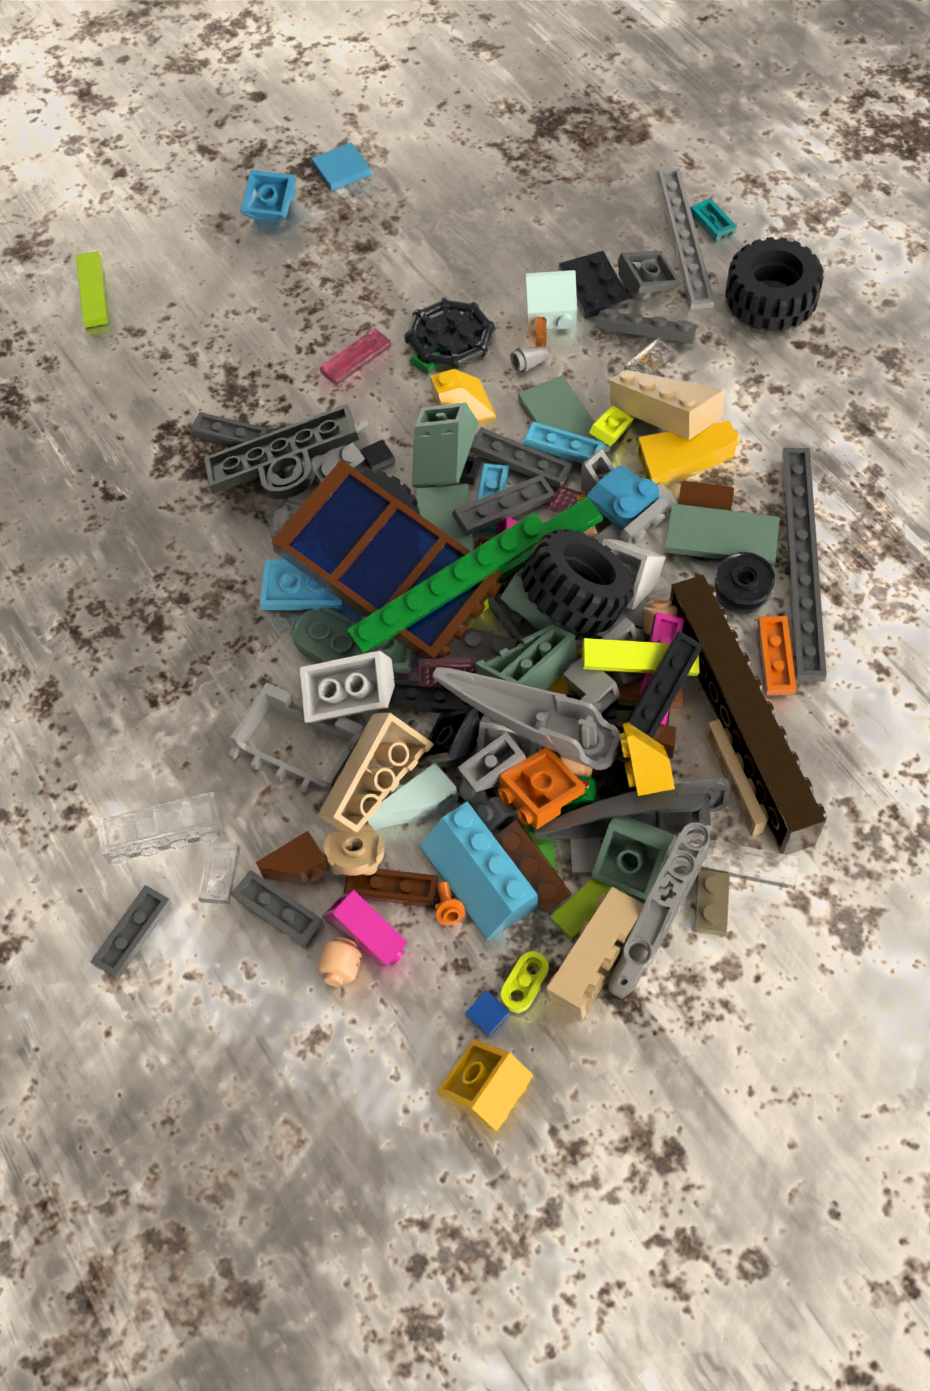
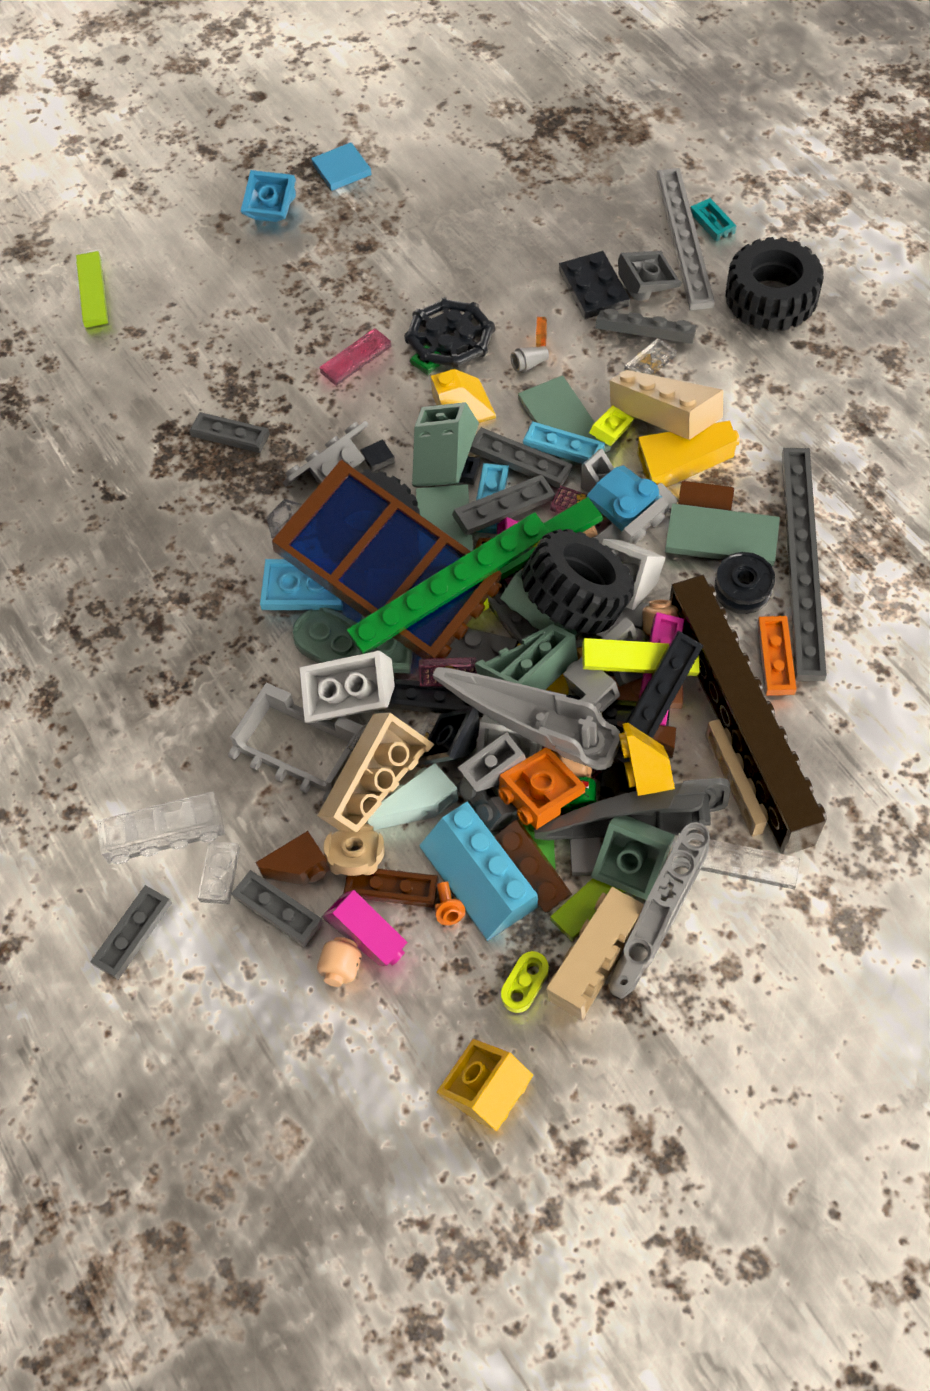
pearl dark grey plate [204,404,359,499] -> none
blue tile [465,990,510,1037] -> none
light aqua slope [526,270,577,331] -> none
dark tan plate [694,870,730,936] -> none

